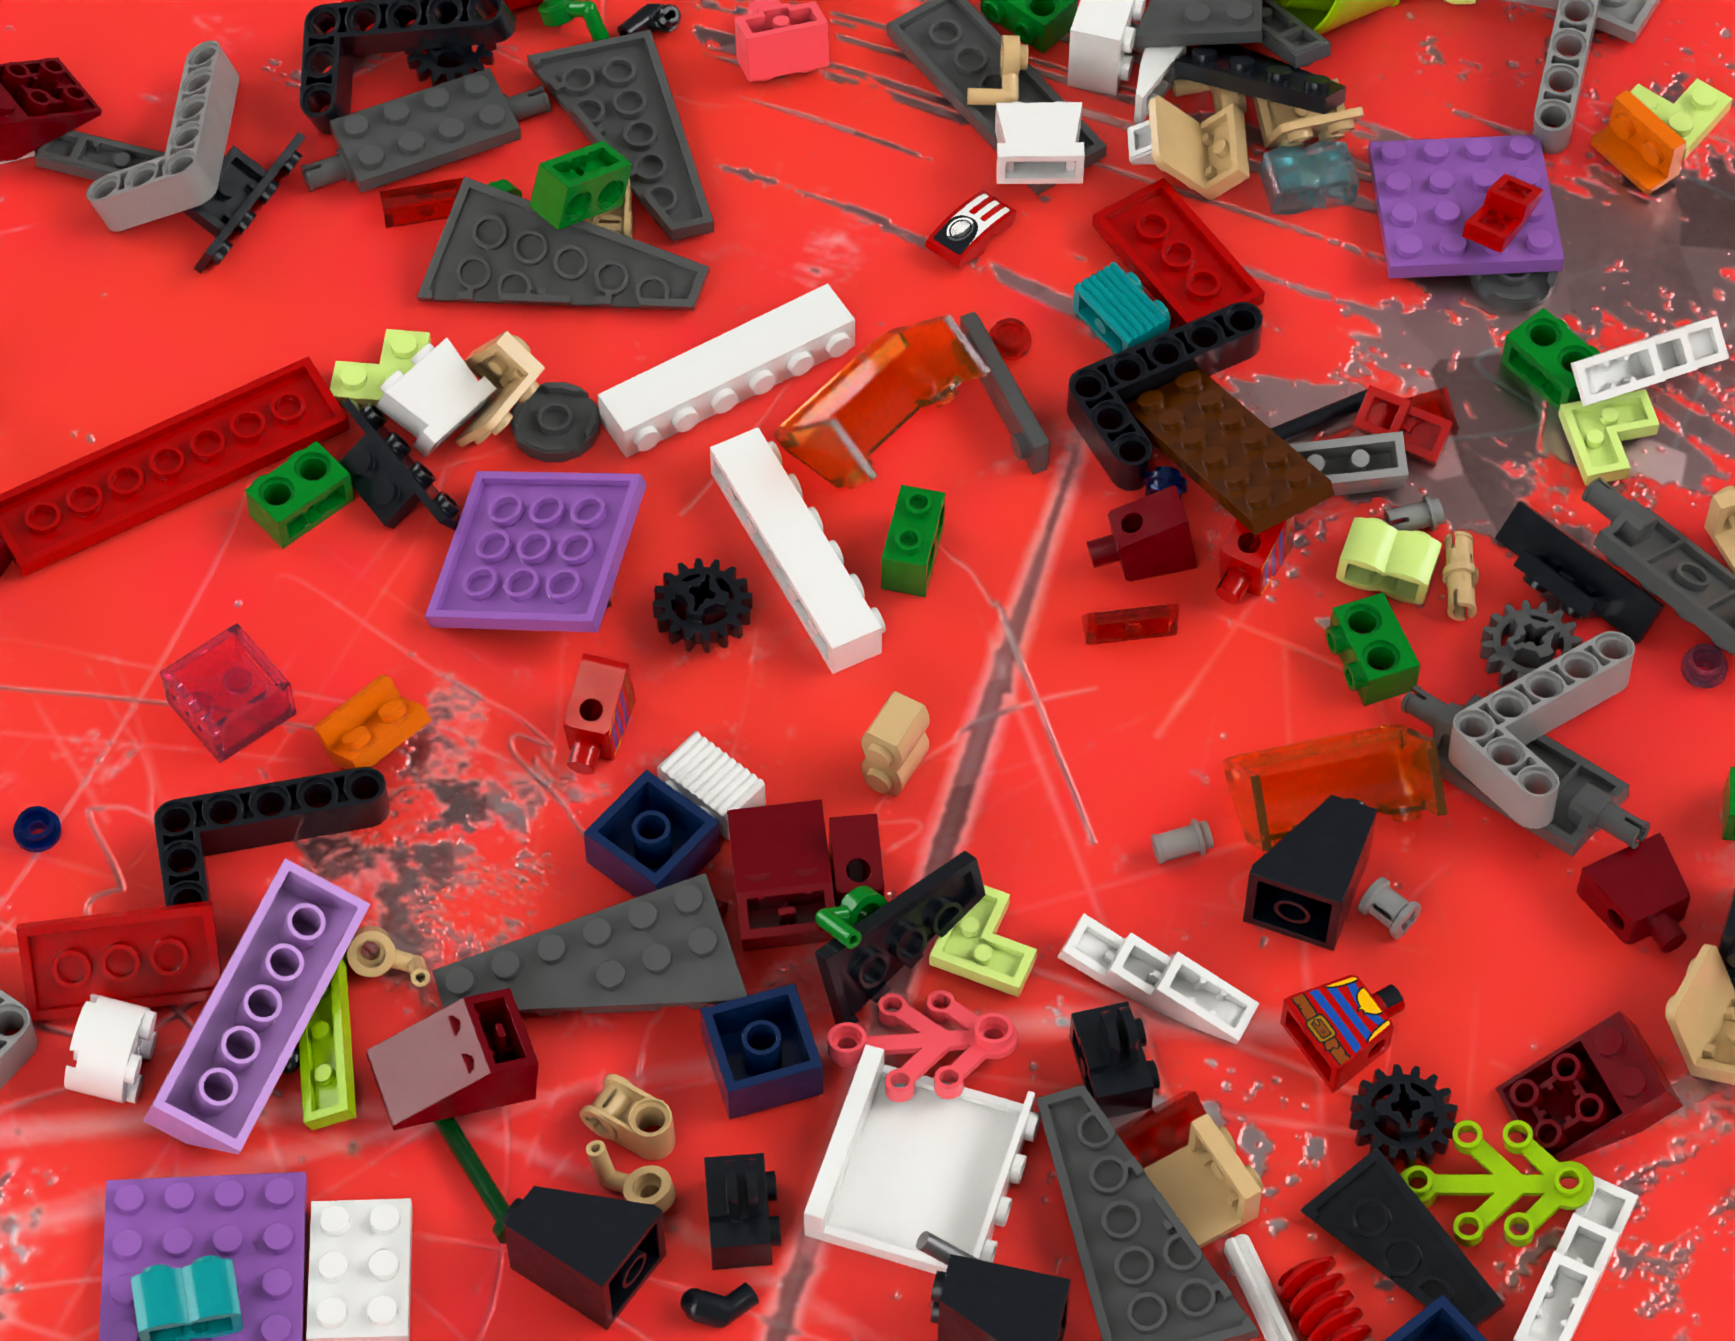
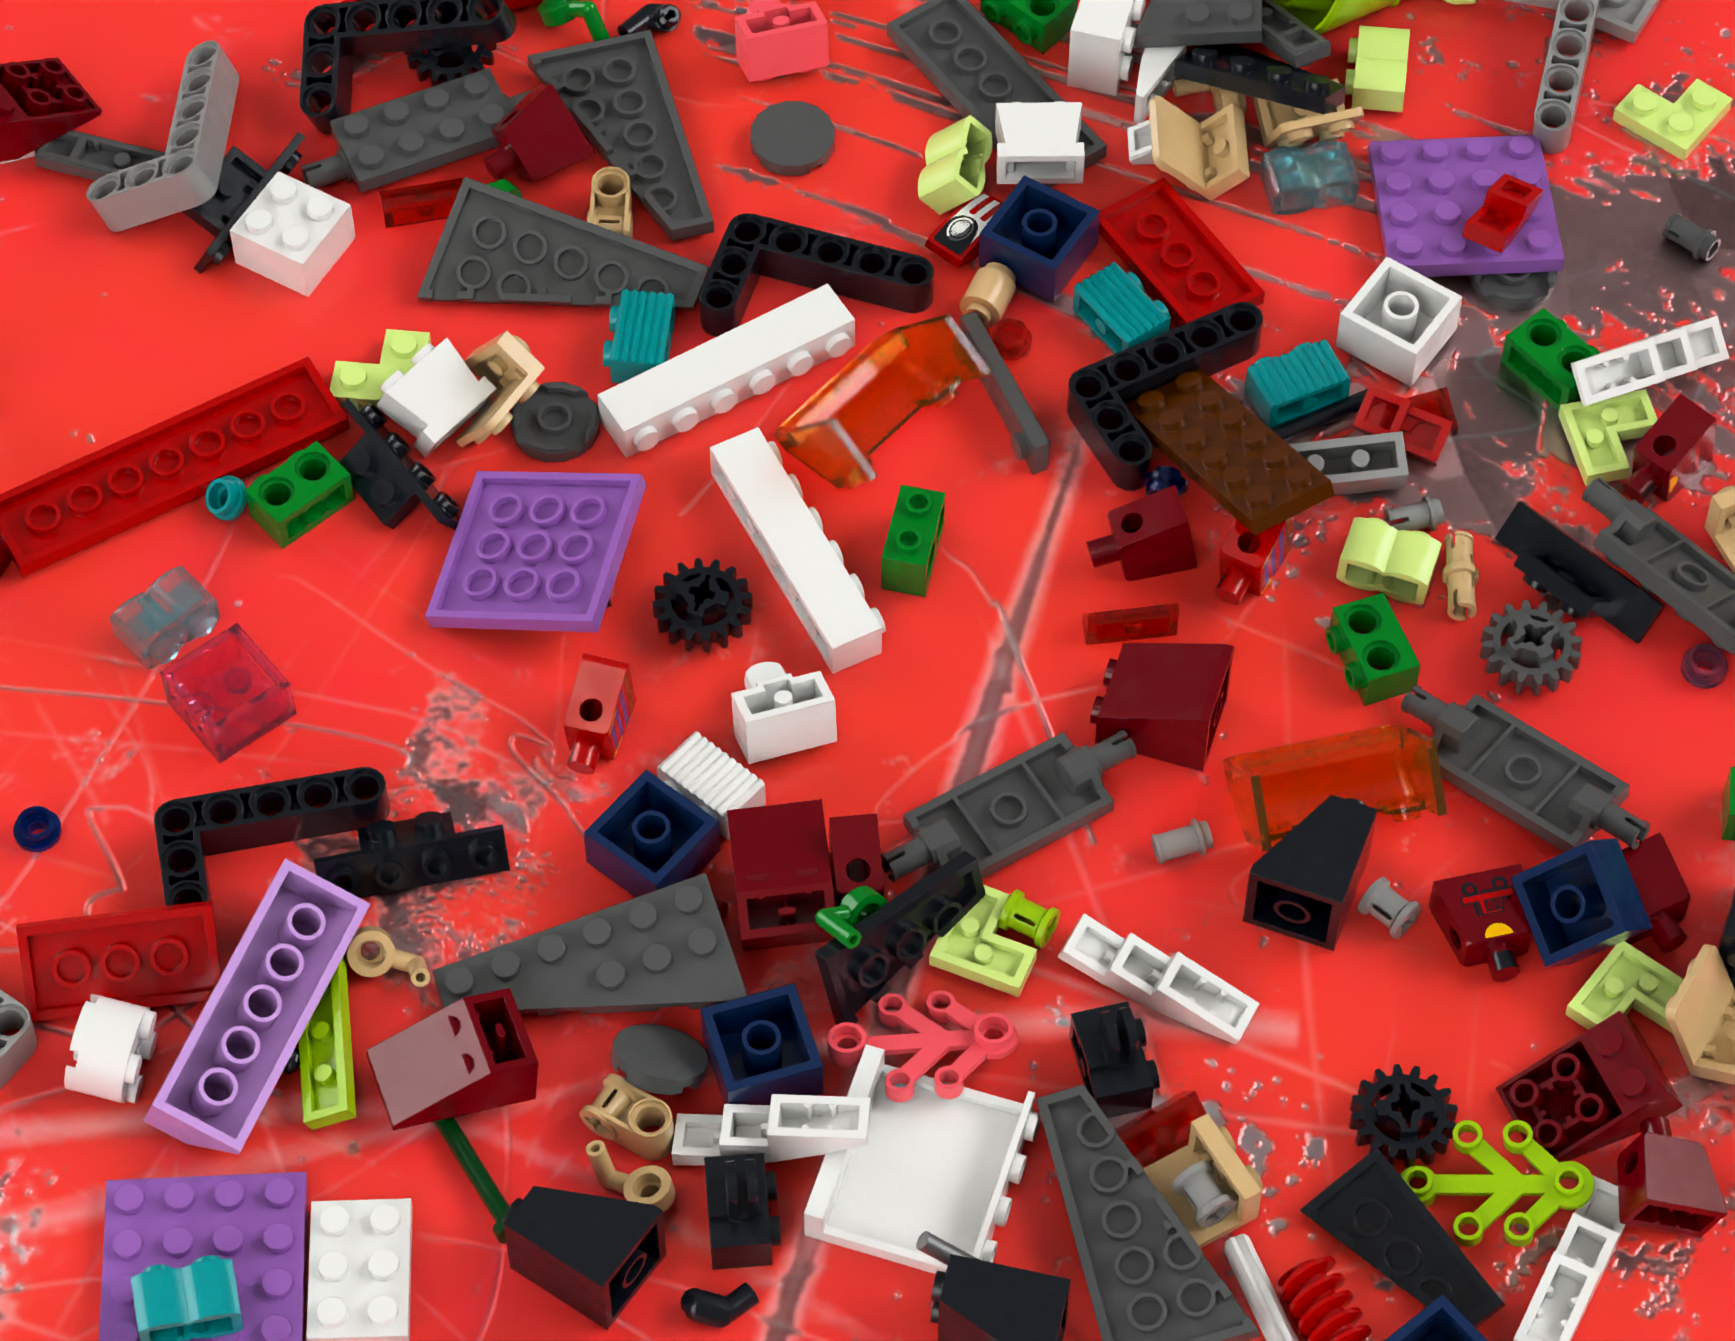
orange bracket [314,674,432,770] -> none
green brick [529,140,632,230] -> none
tan brick [861,691,930,796] -> none
tan plate [967,35,1028,106] -> none
torso [1280,975,1405,1093] -> none
light grey beam [1448,631,1635,829] -> none
orange bracket [1590,90,1686,194] -> none
none -> clear light blue brick [109,565,220,670]
none -> teal plate [205,475,247,521]
none -> white brick [229,171,356,297]
none -> black bracket [314,811,510,898]
none -> dark red torso [483,84,595,182]
none -> teal brick [603,289,676,383]
none -> dark grey tile [610,1024,709,1095]
none -> white slope [671,1094,871,1165]
none -> black beam [699,213,934,337]
none -> white brick [731,662,837,764]
none -> dark grey tile [750,101,835,176]
none -> dark grey plate [881,730,1137,882]
none -> yellowish green brick [918,115,993,215]
none -> tan brick [959,262,1016,327]
none -> dark blue brick [979,175,1100,302]
none -> lime bush [998,889,1061,949]
none -> dark red slope [1090,643,1234,772]
none -> light grey bush [1172,1161,1237,1228]
none -> teal brick [1245,339,1351,428]
none -> white brick [1336,257,1462,387]
none -> yellowish green brick [1345,25,1410,112]
none -> dark red torso [1429,863,1532,982]
none -> dark blue brick [1511,838,1652,967]
none -> yellowish green plate [1565,941,1684,1034]
none -> dark red torso [1617,1116,1728,1238]
none -> dark red torso [1622,394,1717,504]
none -> dark grey pin [1662,212,1721,261]

